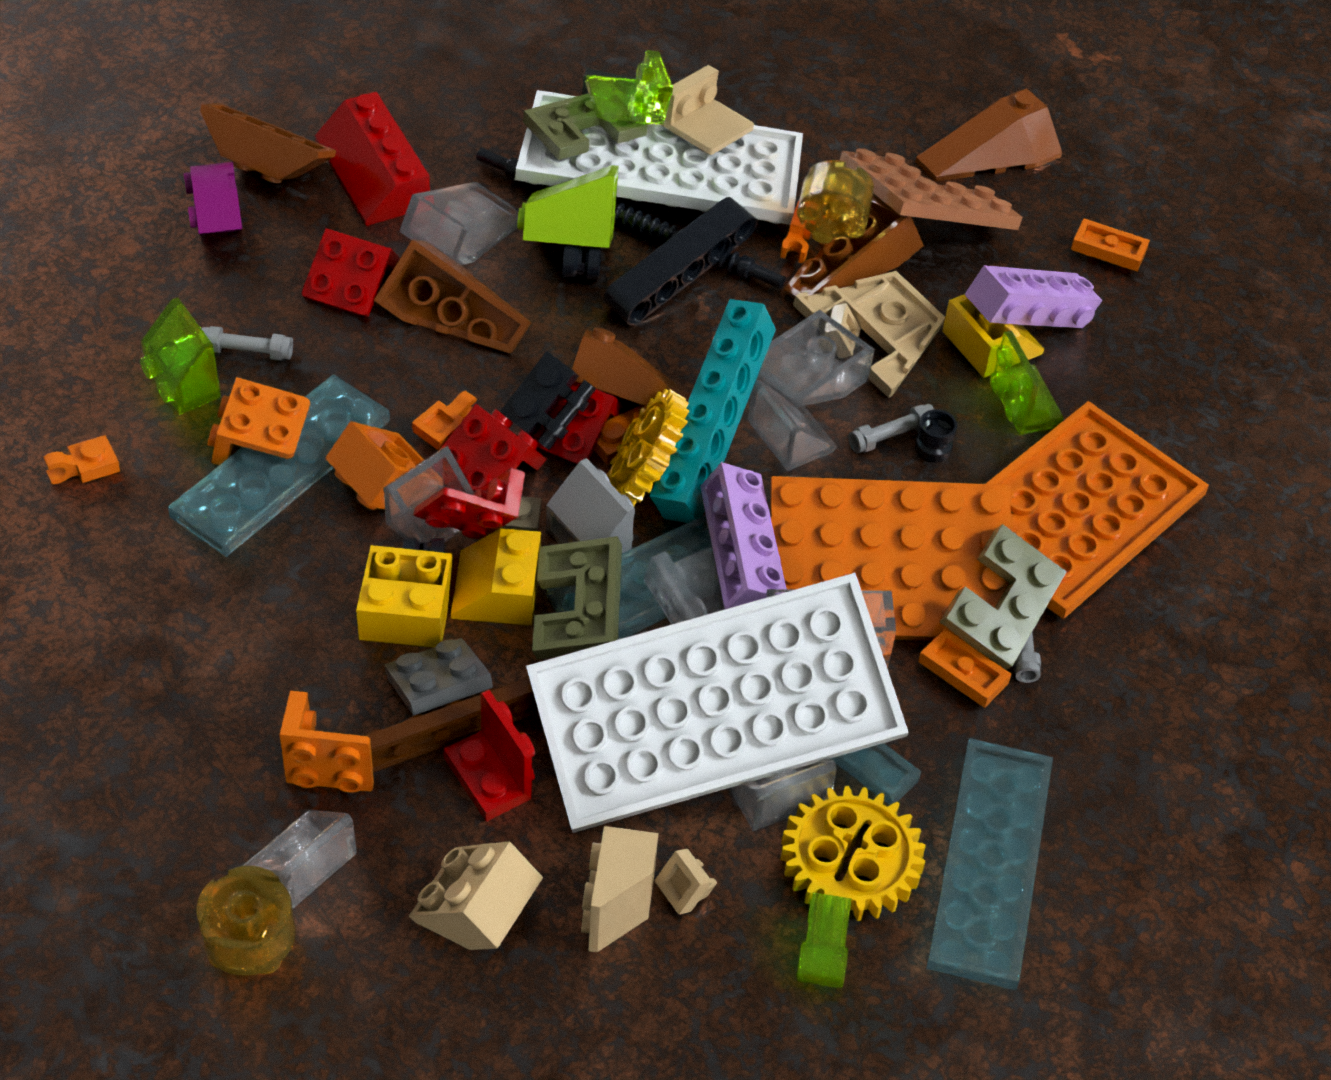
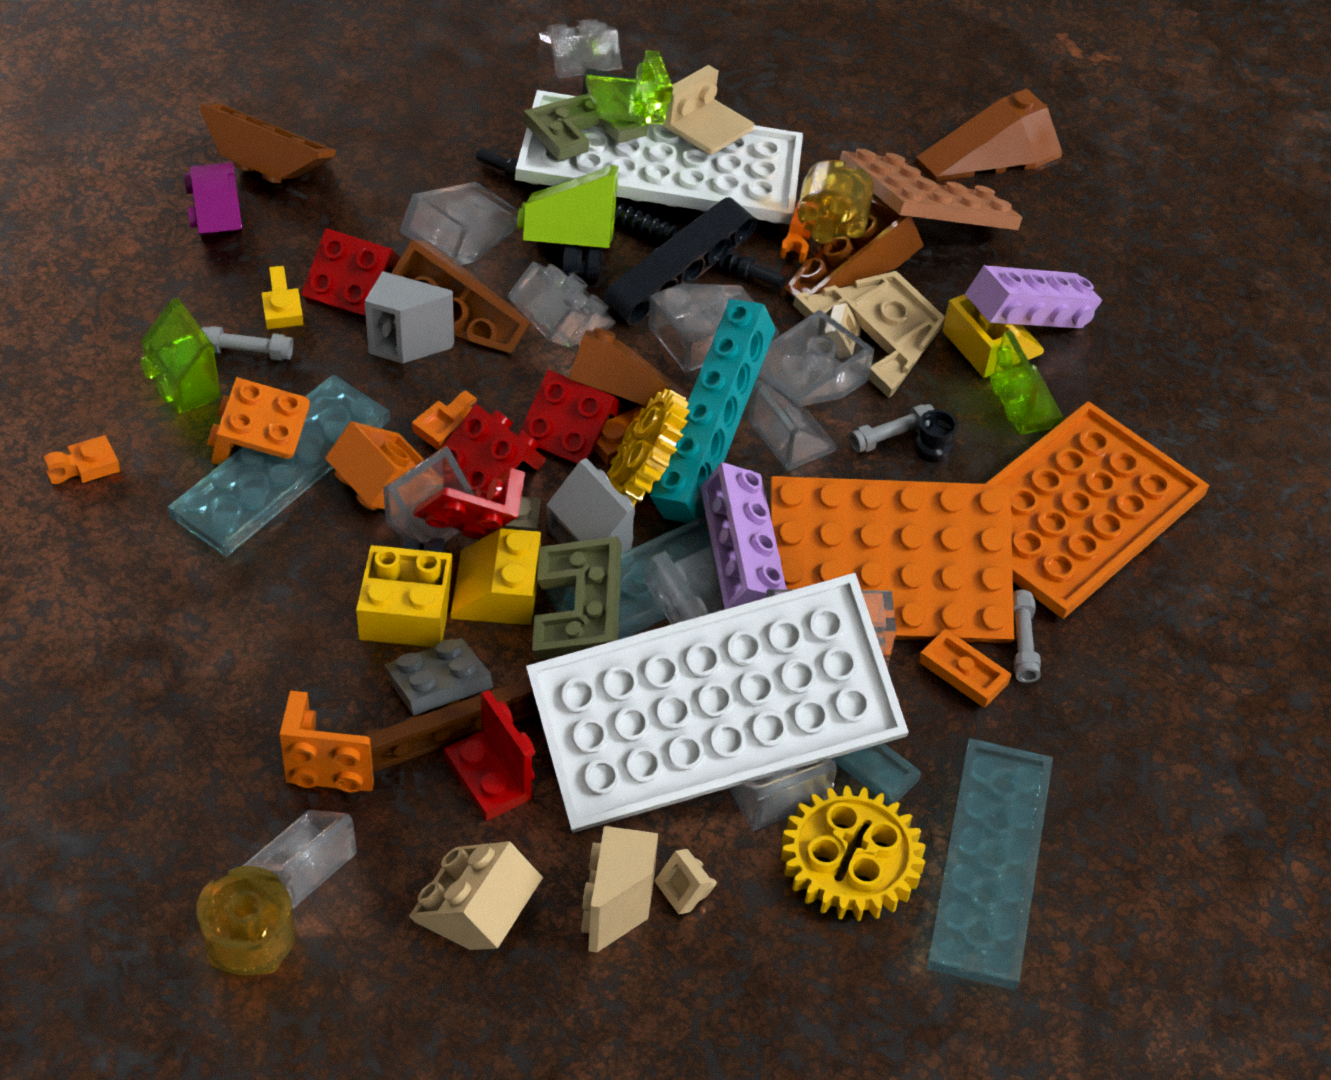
red slope [315,91,431,226] -> none
black plate [500,351,596,450] -> none
clear neon green piece [797,892,852,989] -> none
plate [940,524,1067,670] -> none
orange plate [1071,218,1150,272] -> none
none -> yellow plate [262,265,304,329]
none -> light grey slope [365,271,454,363]
none -> clear slope [507,262,616,348]
none -> clear bracket [539,19,622,79]
none -> clear slope [648,283,779,373]

